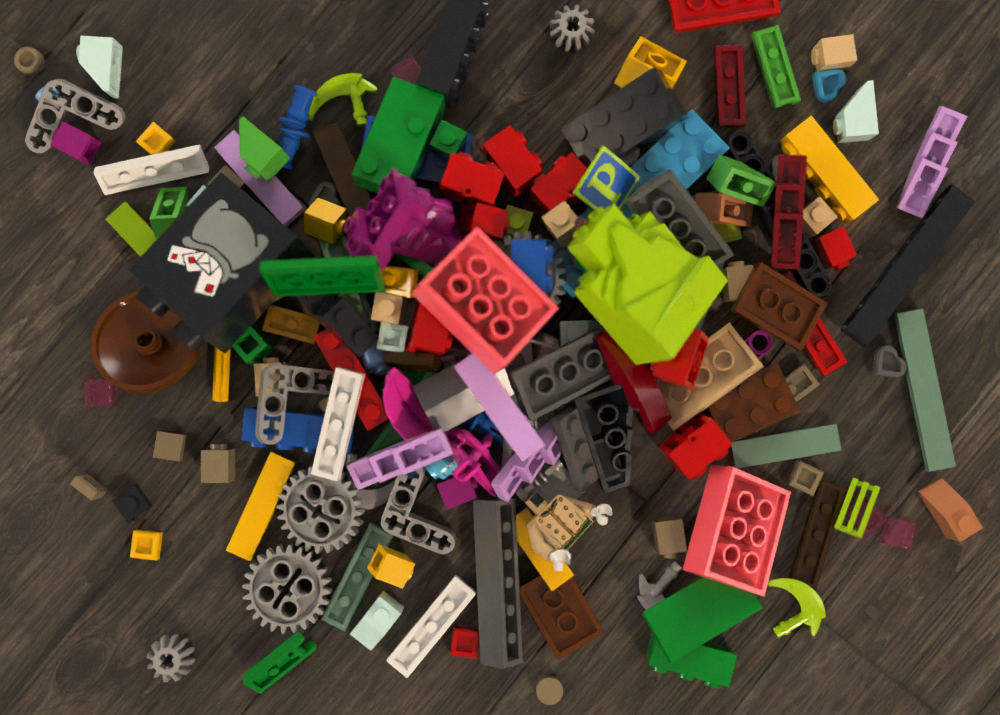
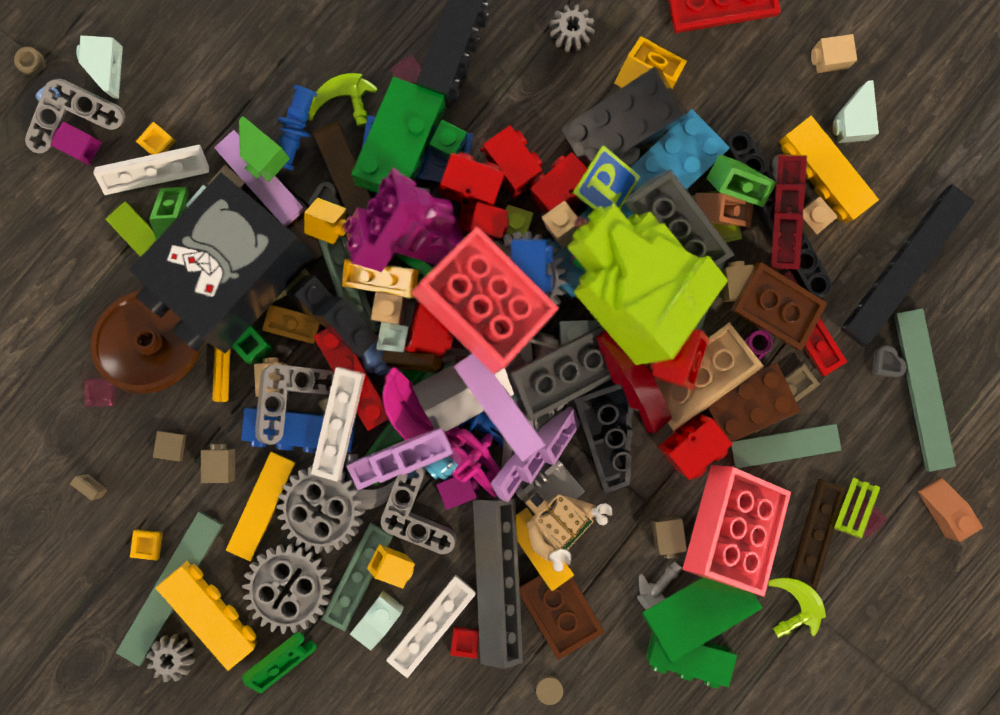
black plate [112,484,153,523] -> none
green tile [260,256,386,297] -> none
dark grey plate [552,407,599,492] -> none
dark red plate [713,45,746,128] -> none
bright green tile [751,25,801,110] -> none
dark tan tile [787,460,824,496] -> none
red brick [811,226,857,271] -> none
dark azure tile [812,69,846,103] -> none
clear pink tile [881,516,916,550] -> none
lavender slope [896,106,967,218] -> none
none -> sand green tile [116,511,224,666]
none -> yellow brick [156,561,257,671]

